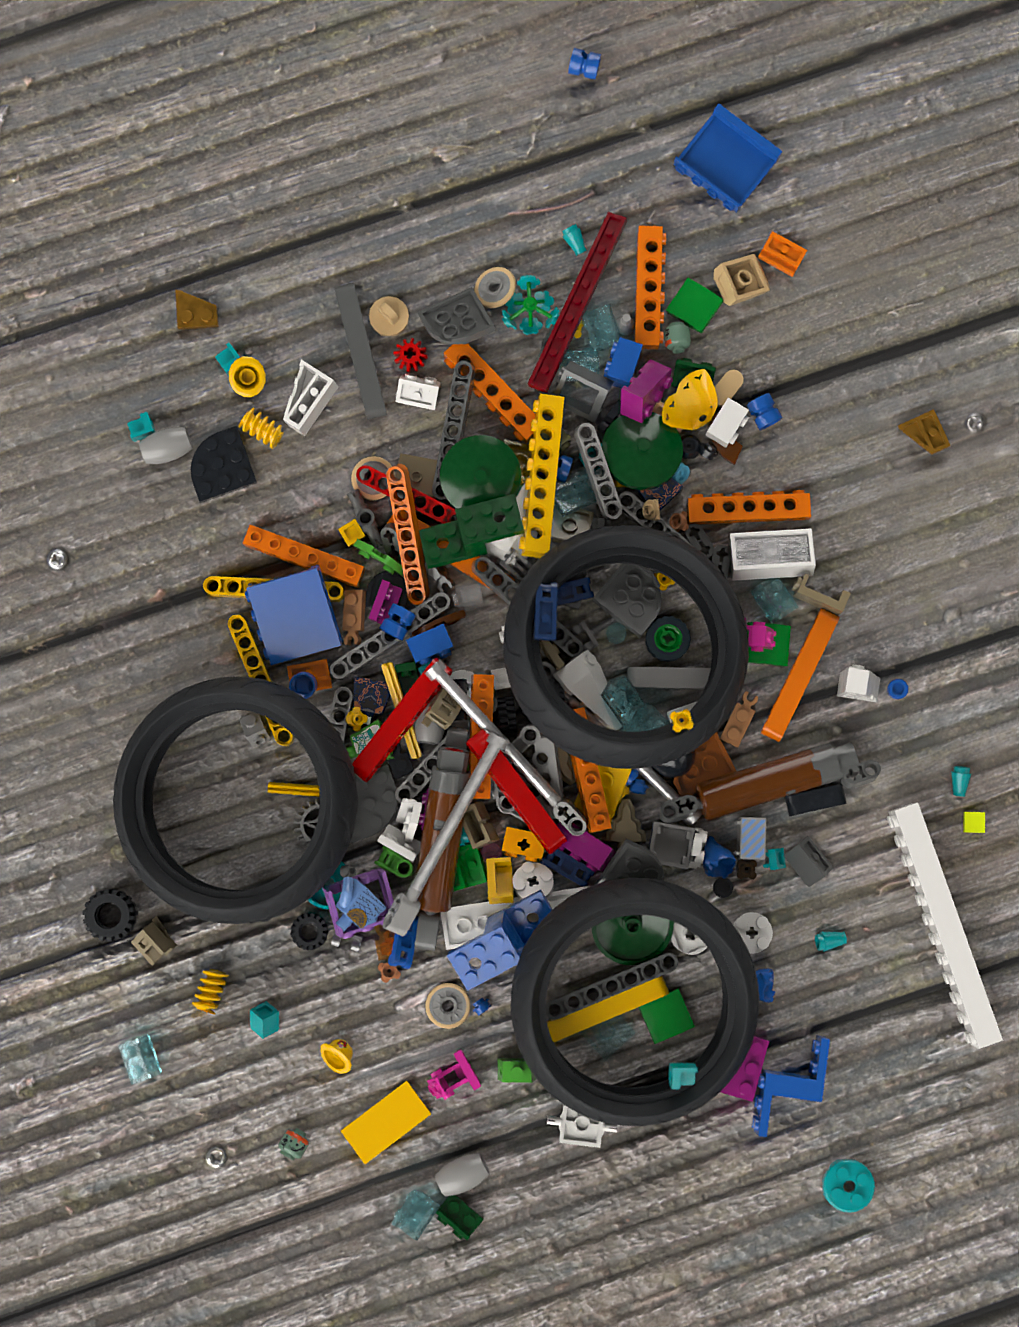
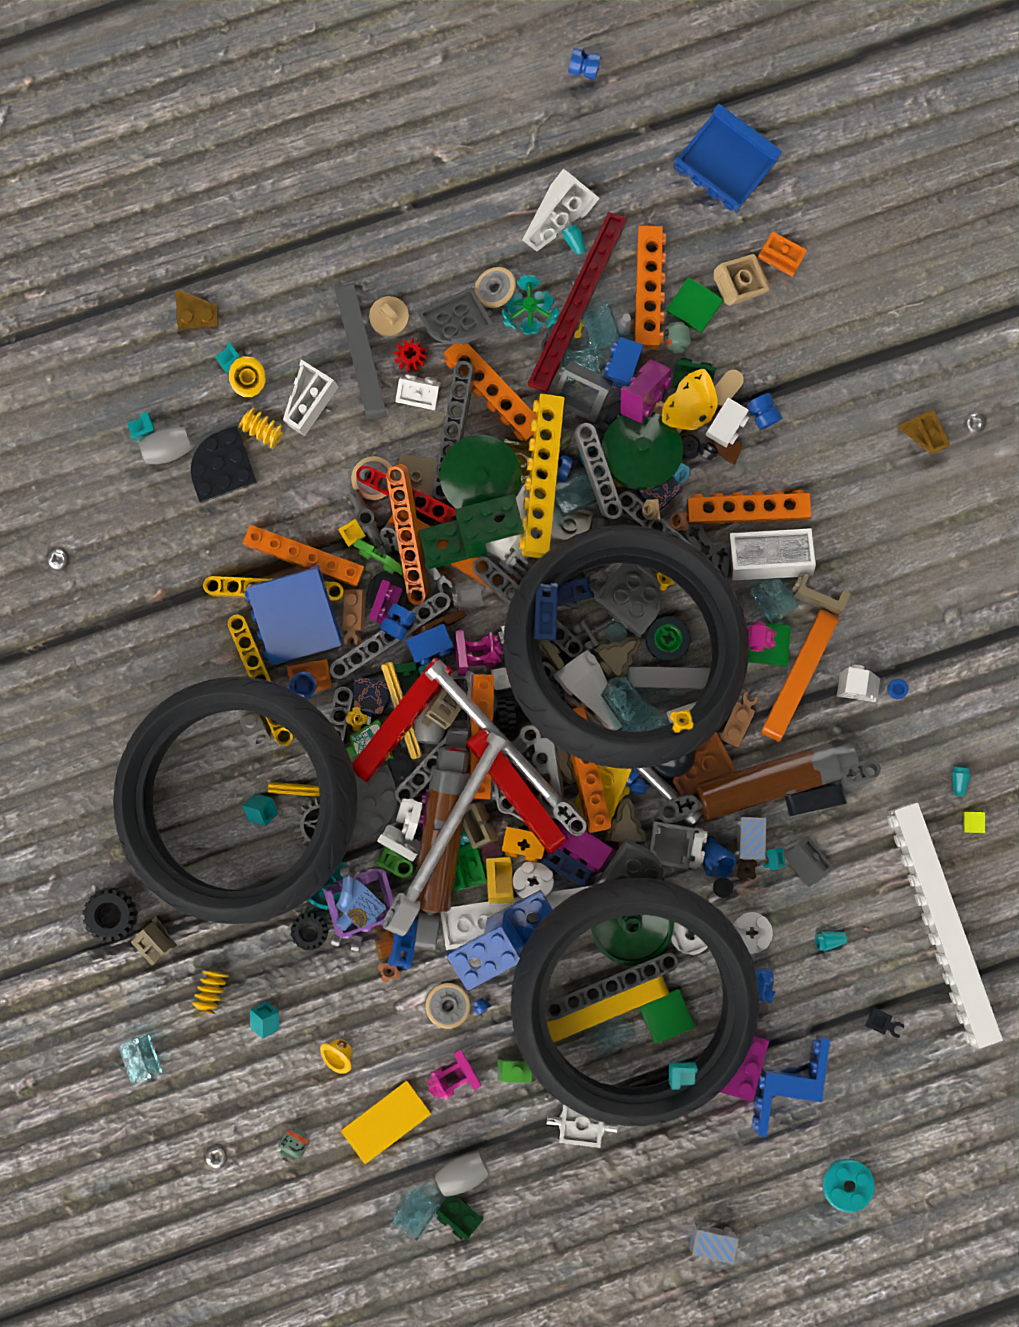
none -> teal panel [242,794,278,826]
none -> dark pink tile [454,630,503,676]
none -> white wedge [522,169,600,251]
none -> dark tan rock [594,635,642,681]
none -> light grey container [689,1221,739,1264]
none -> black plate [865,1007,904,1038]

